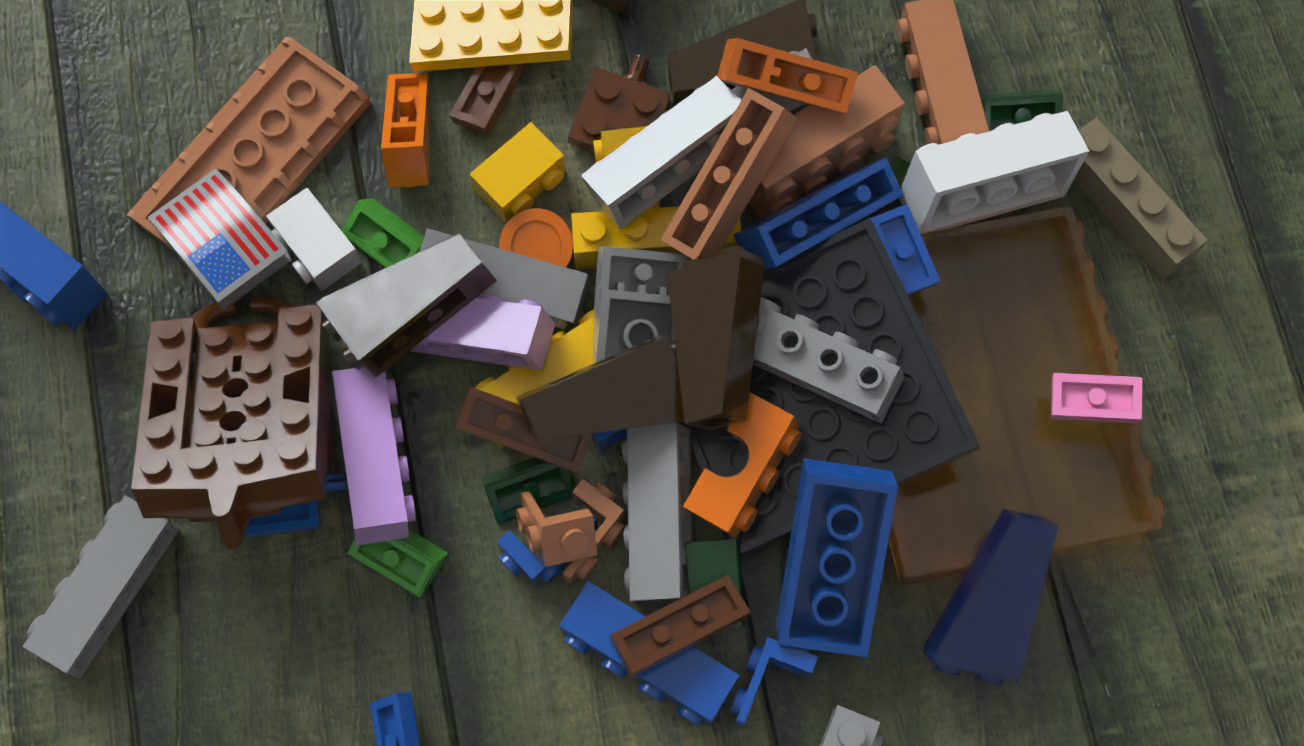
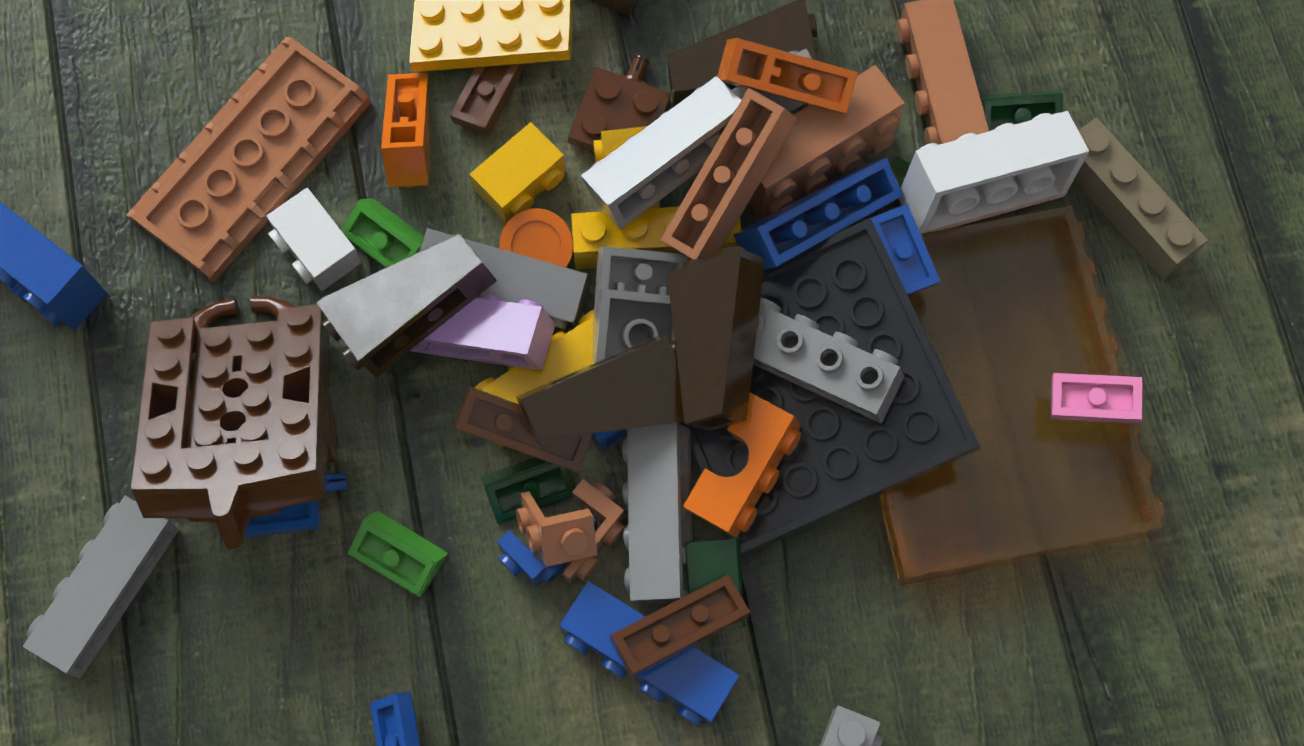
slope [148,169,291,311] -> none
lavender brick [332,367,416,546] -> none
blue bracket [730,637,818,729] -> none
blue brick [776,459,898,657] -> none
clear blue slope [923,508,1059,684] -> none

